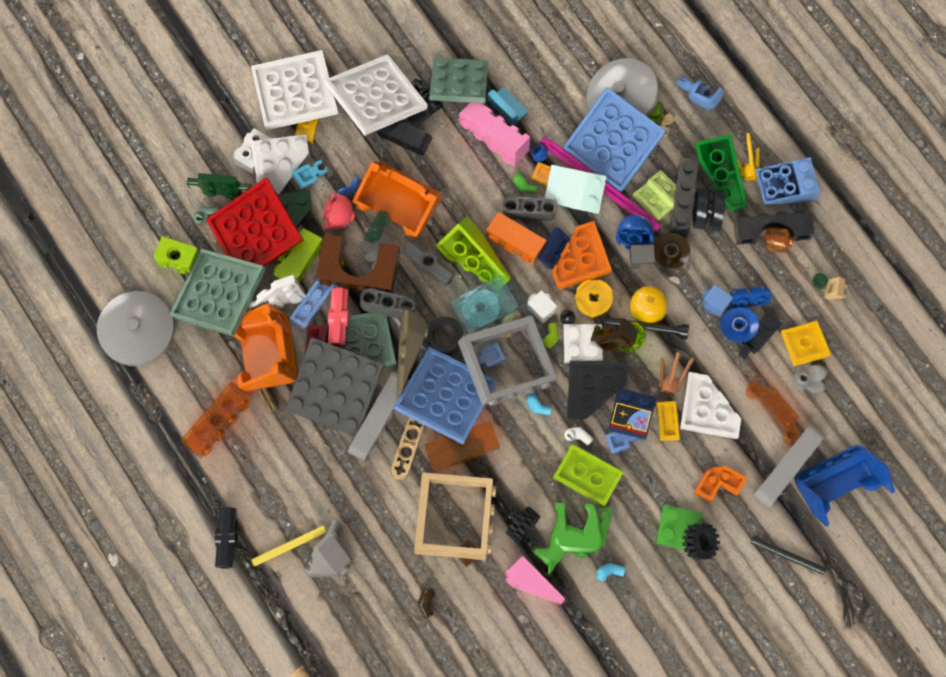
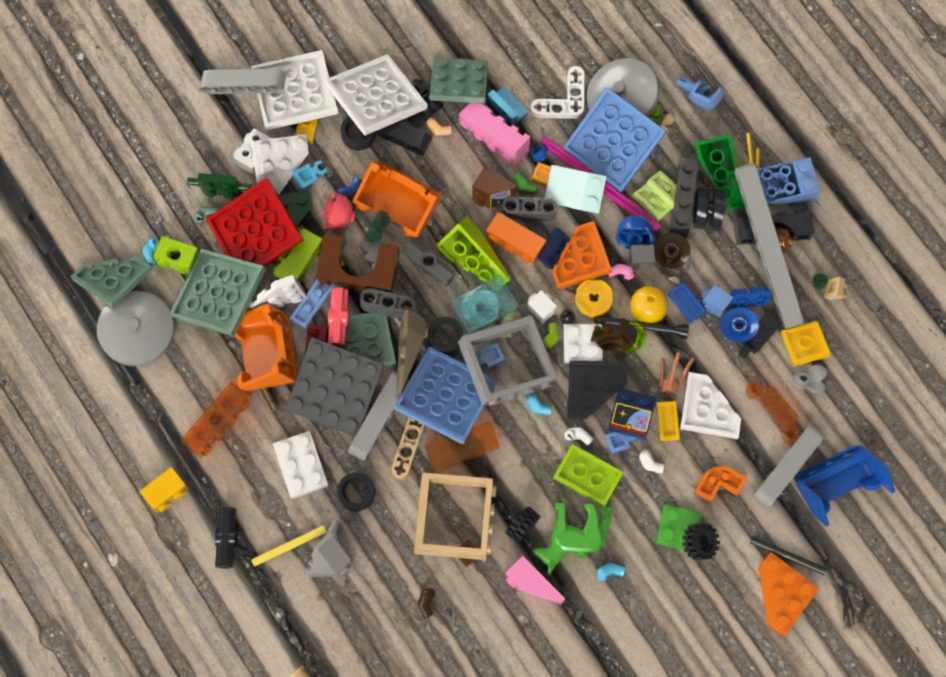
none -> sand green plate [71,257,152,308]
none -> yellow brick [139,467,188,513]
none -> medium azure arm [142,237,159,266]
none -> light grey beam [200,69,287,94]
none -> white plate [273,431,328,499]
none -> black tyre [337,472,375,512]
none -> black tyre [340,116,376,151]
none -> light nougat arm [426,117,452,136]
none -> reddish brown slope [472,168,517,208]
none -> white beam [531,66,584,119]
none -> bright pink arm [607,264,634,280]
none -> white arm [639,449,664,474]
none -> blue plate [667,282,706,324]
none -> light grey beam [734,163,803,329]
none -> orange plate [758,552,819,637]

